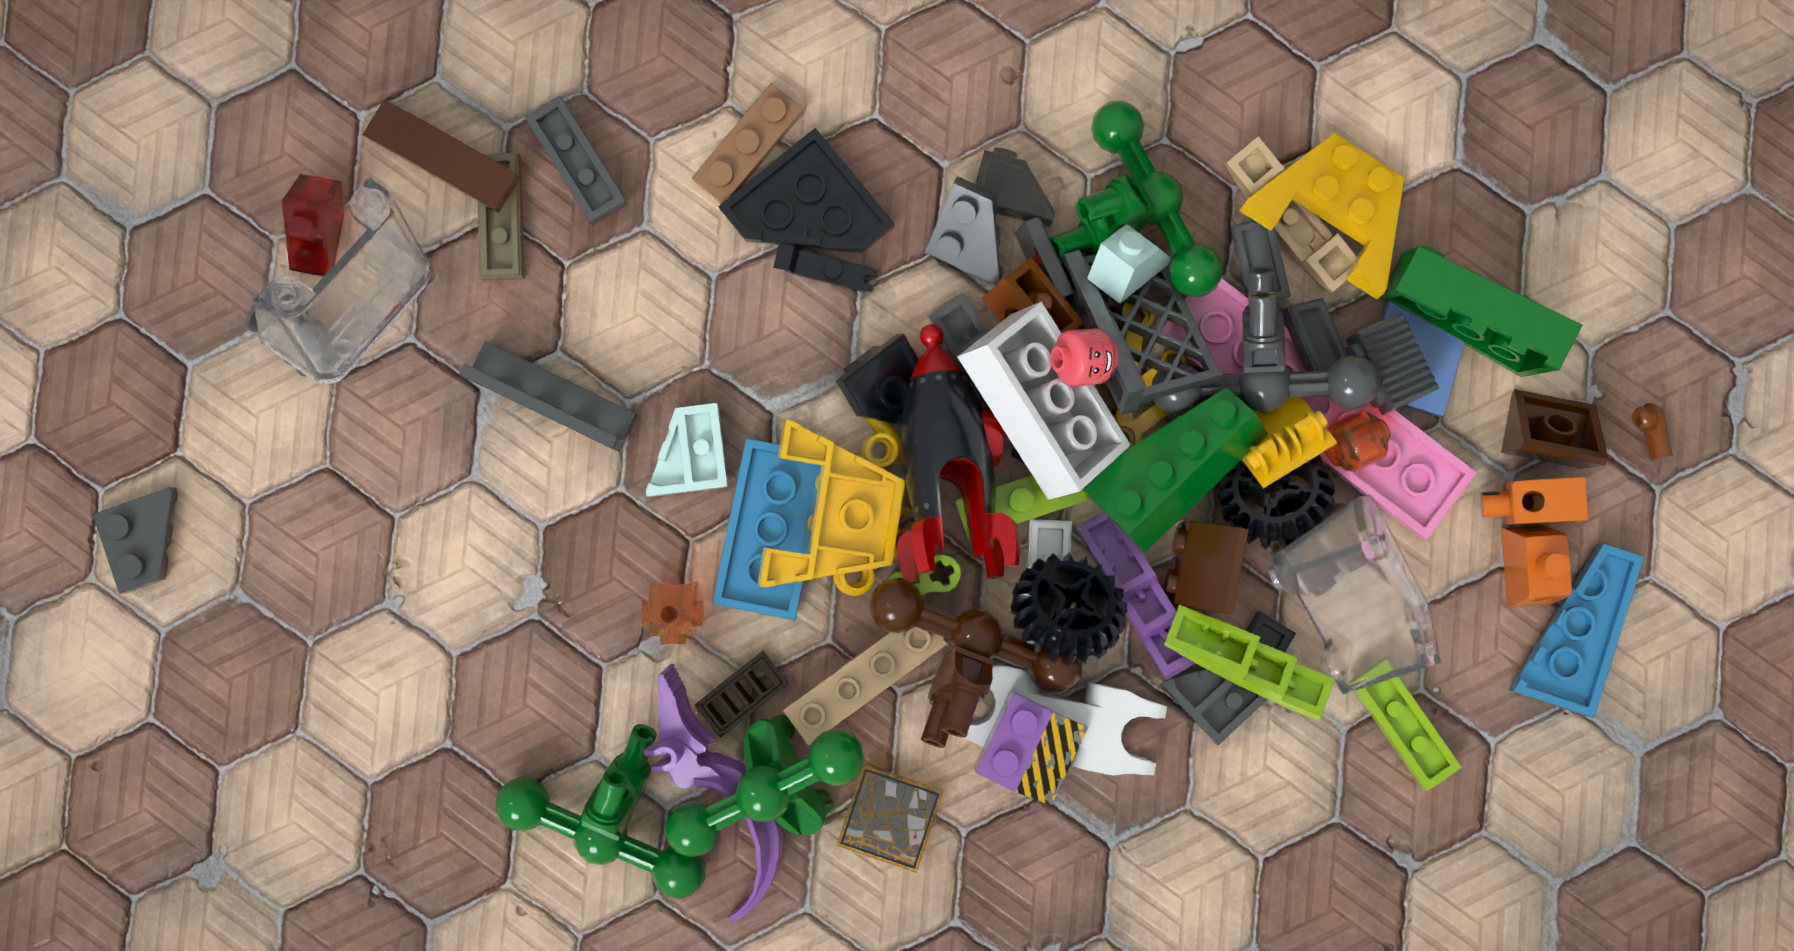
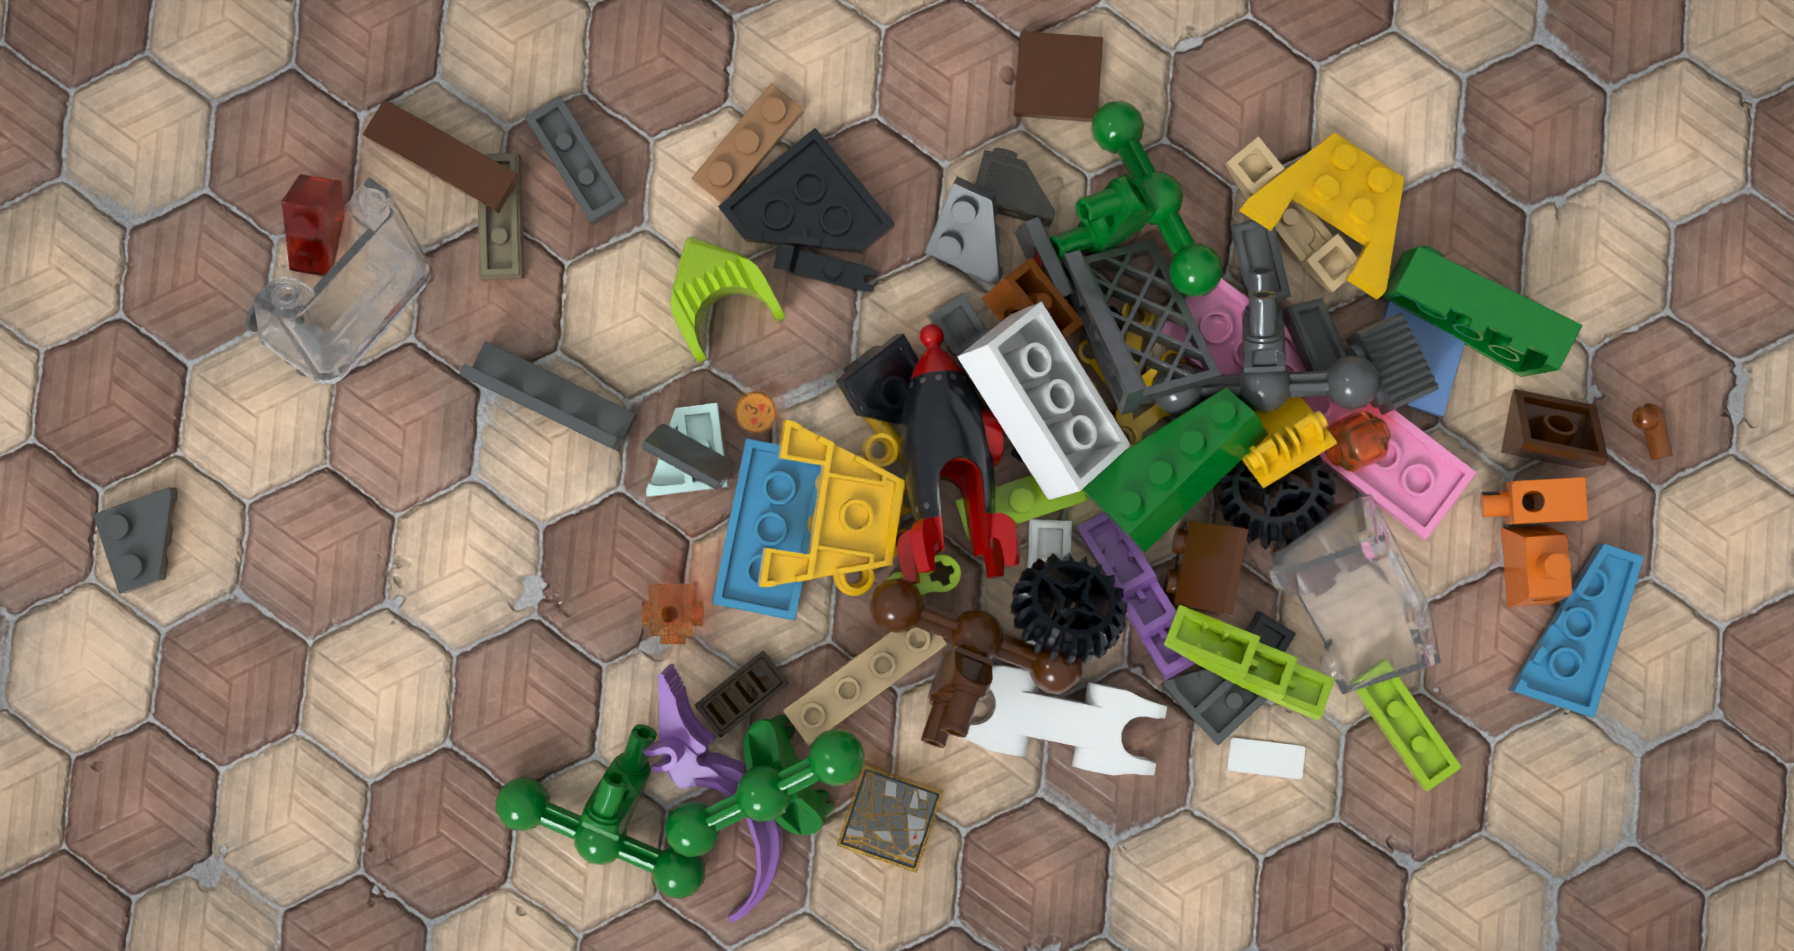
slope [974,690,1088,806] -> none
coral head [1050,328,1119,386] -> none
light aqua slope [1087,224,1171,303] -> none
none -> dark grey slope [642,424,734,490]
none -> lime animal [670,237,786,364]
none -> clear orange tile [734,391,777,434]
none -> reddish brown tile [1013,31,1103,122]
none -> white sticker [1227,737,1306,779]

